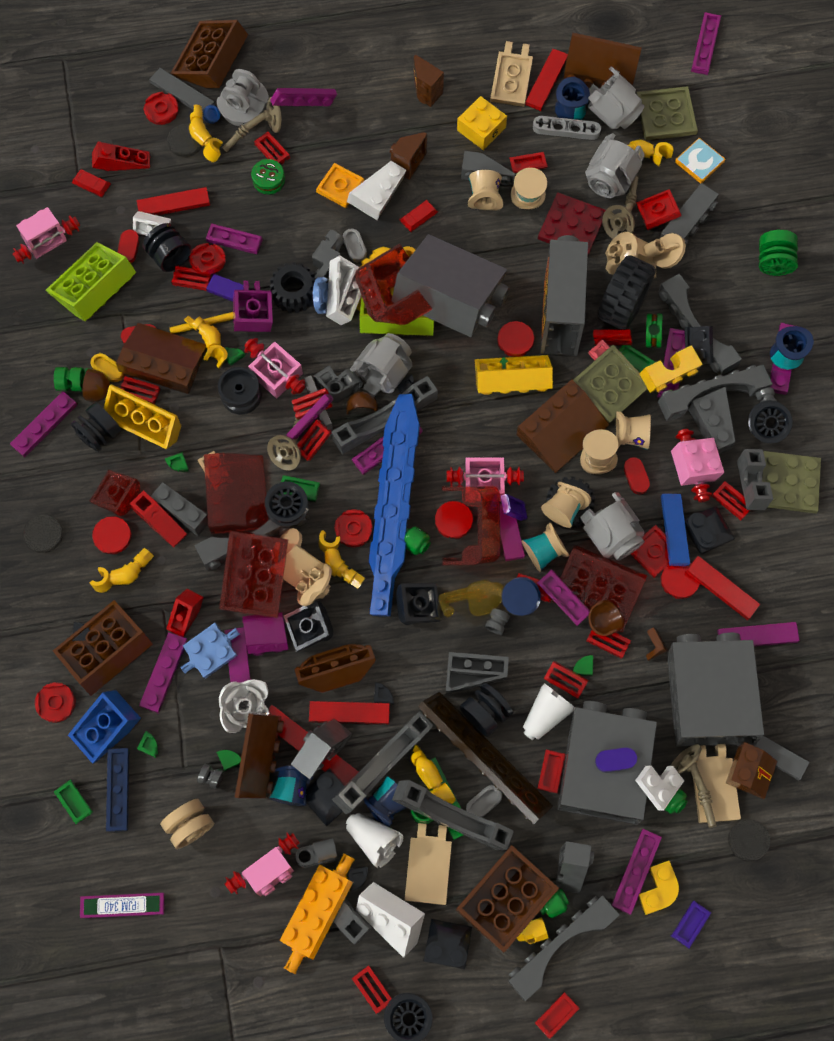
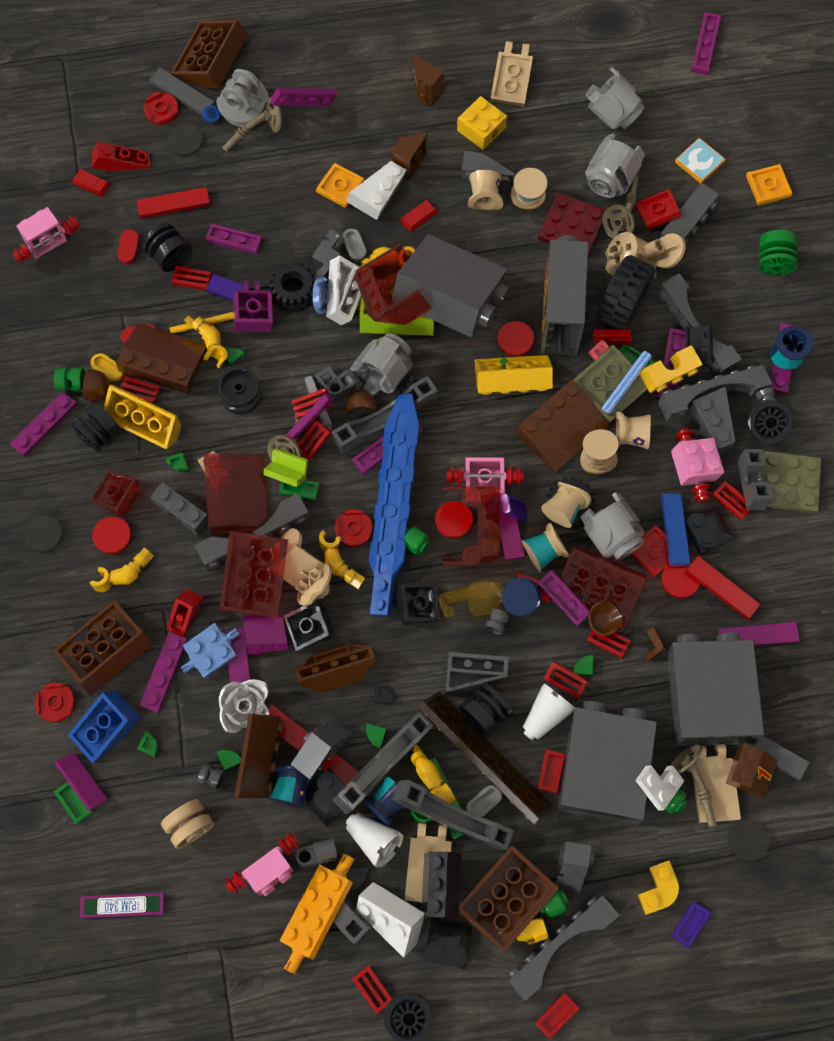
lime slope [46,242,136,321] -> none
dark blue plate [106,748,129,832] -> none
red slope [130,490,187,548] -> none
white slope [133,211,171,236] -> none
yellow piece [189,105,223,162] -> none
red tile [189,243,226,274] -> none
bright pink brick [244,338,305,398] -> none
green head [251,159,285,195] -> none
red tile [254,132,290,164] -> none
black wheel [265,482,309,527] -> none
red tile [309,701,390,724] -> none
red tile [509,152,548,173] -> none
red tile [525,49,568,111] -> none
light grey beam [533,116,601,140] -> none
dark blue hat [555,77,590,120] -> none
reddish brown slope [563,33,642,89] -> none
dark purple tile [595,748,637,772] -> none
magenta plate [611,829,662,915] -> none
red tile [624,458,650,495] -> none
yellow piece [628,140,673,166] -> none
olive plate [636,86,698,141] -> none
green head [646,313,663,348] -> none
none -> magenta tile [55,752,107,812]
none -> lime panel [264,448,308,487]
none -> green tile [366,724,386,749]
none -> black slope [421,852,461,919]
none -> light blue axle [602,351,652,414]
none -> light orange tile [746,164,793,205]

